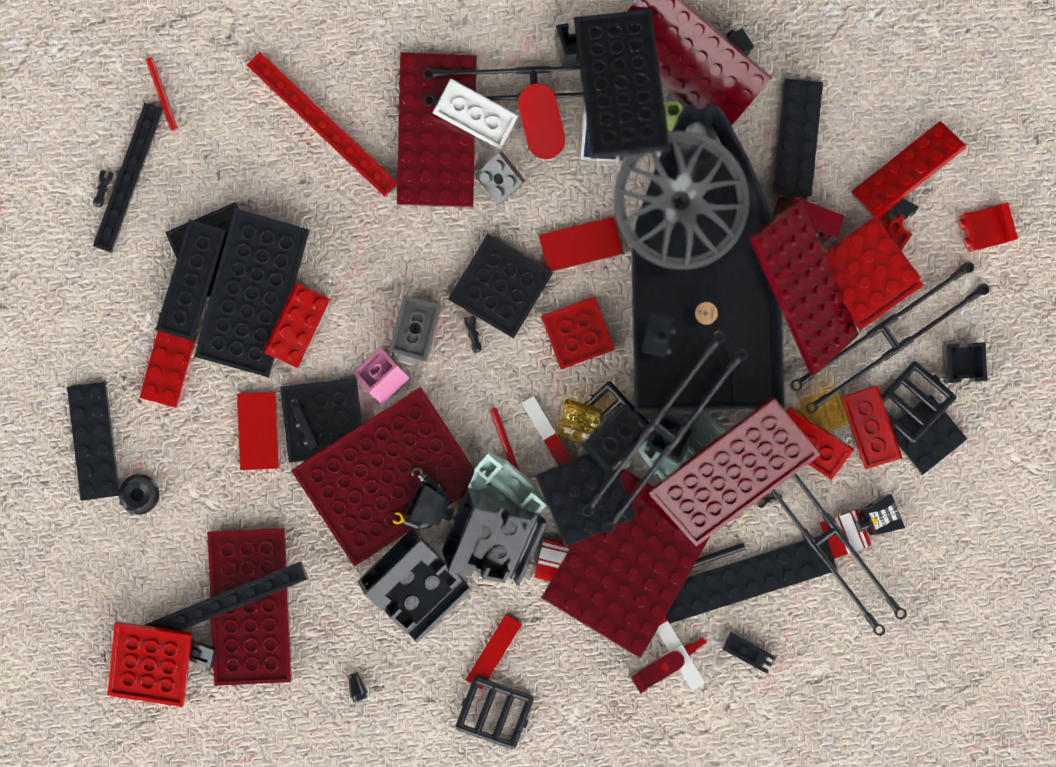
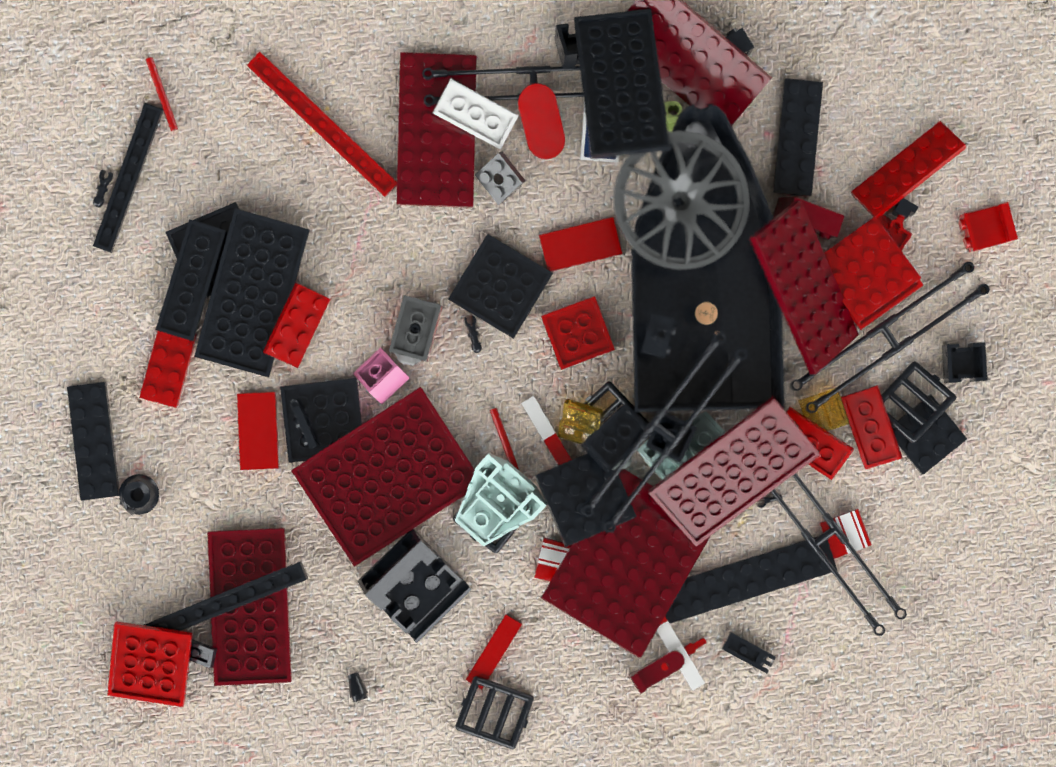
black torso [393,468,454,530] -> none
black panel [442,487,547,586] -> none
black bar [693,543,746,568] -> none
torso [855,494,905,535] -> none

